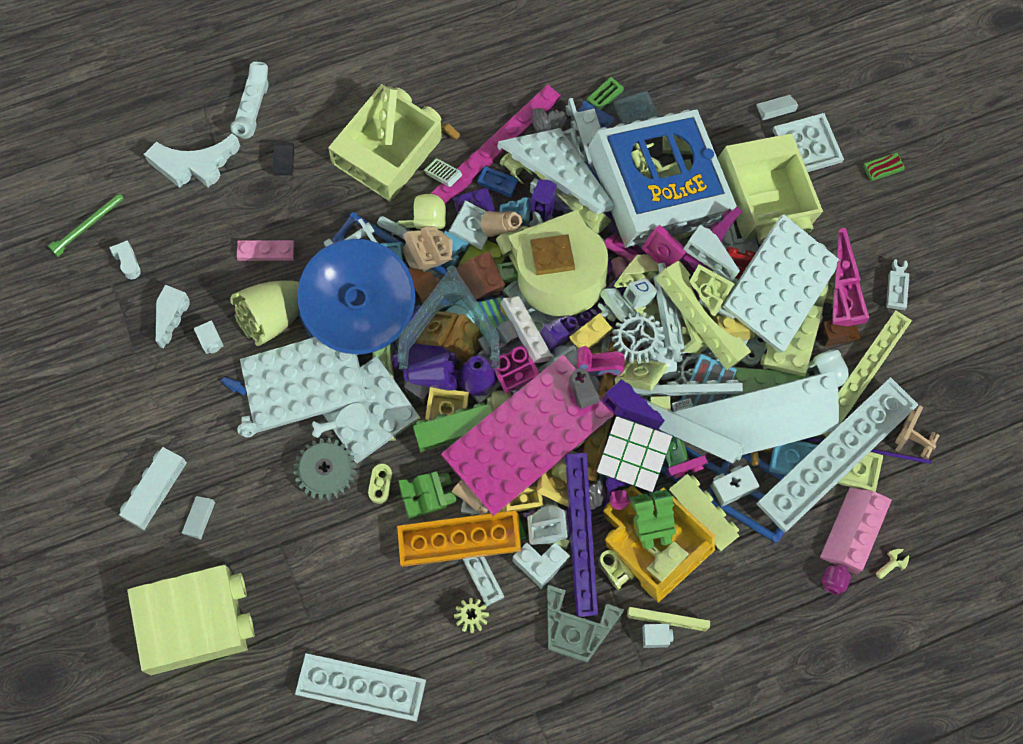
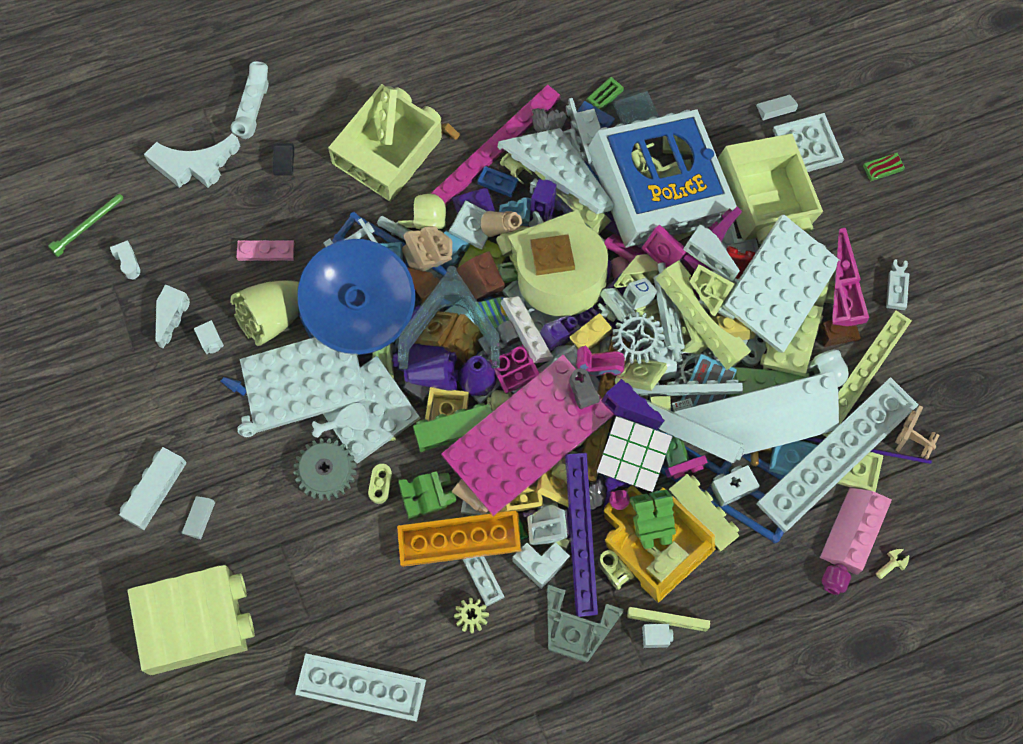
light aqua tile [424,158,462,187] -> none

